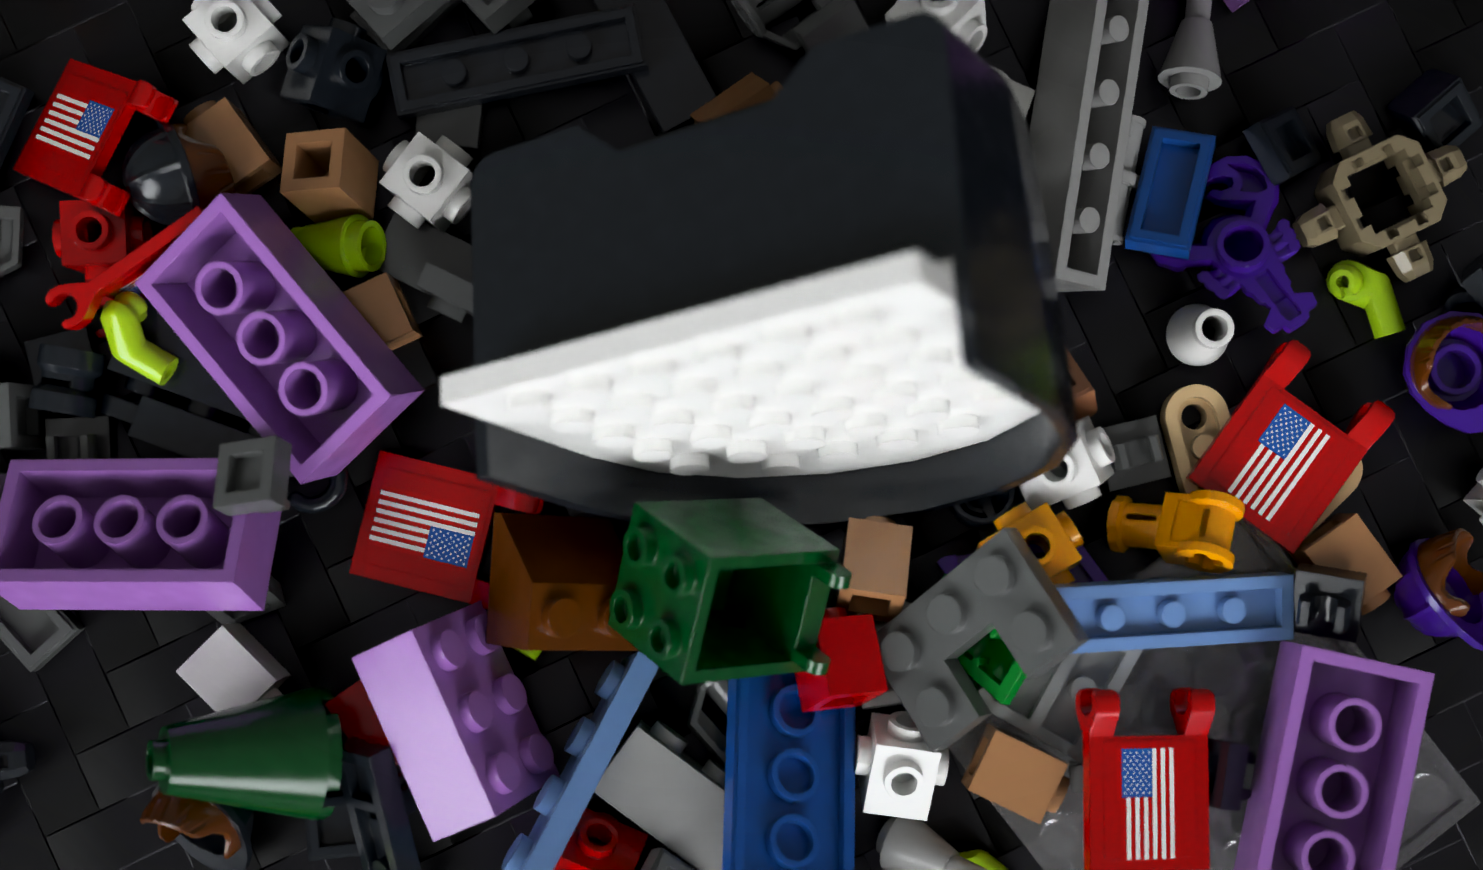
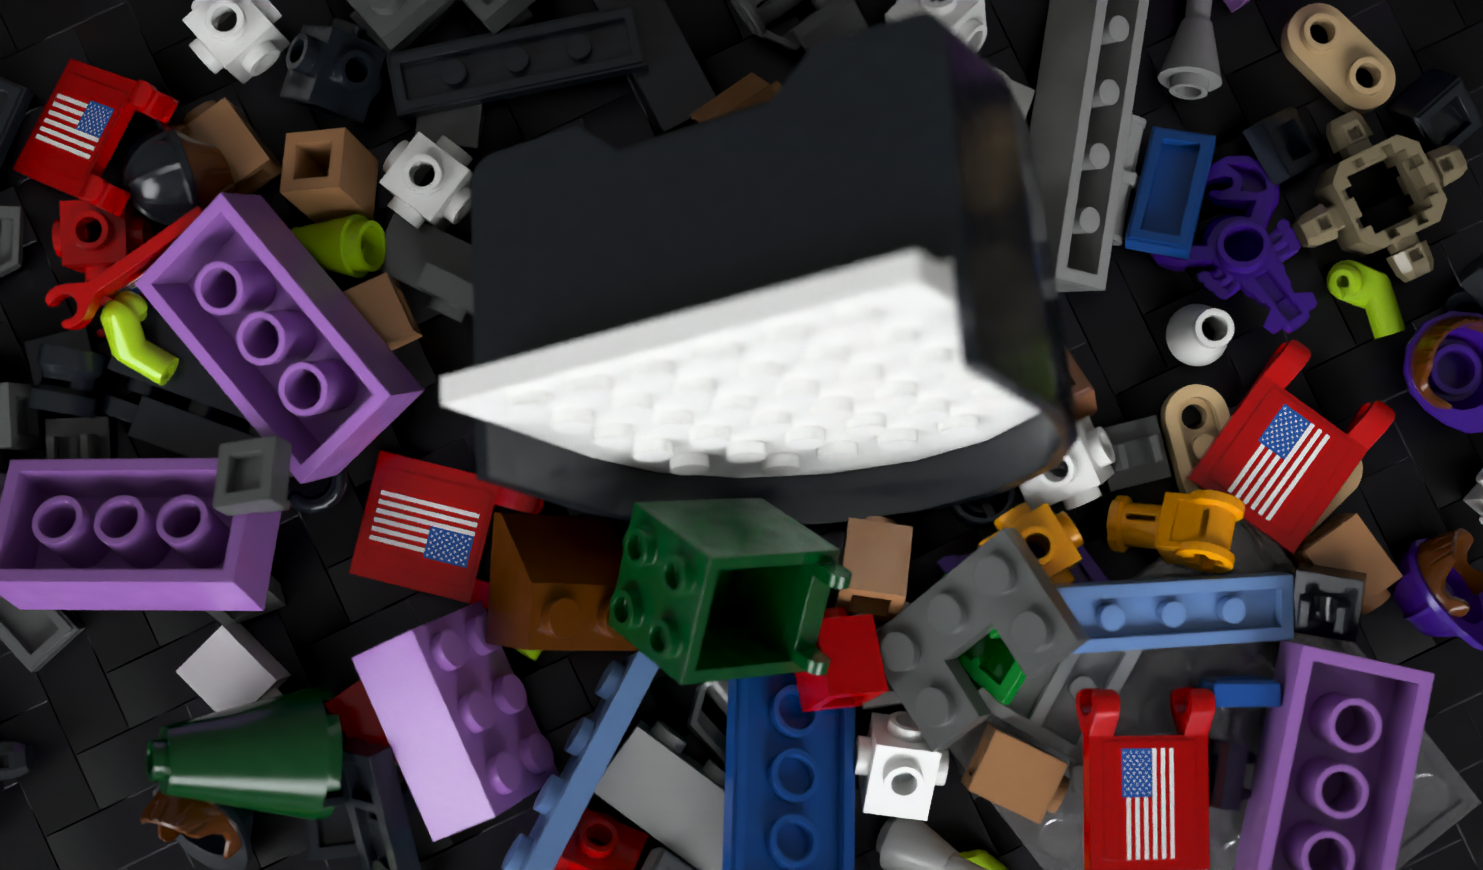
none -> blue tile [1198,676,1281,707]
none -> tan plate [1281,3,1396,114]

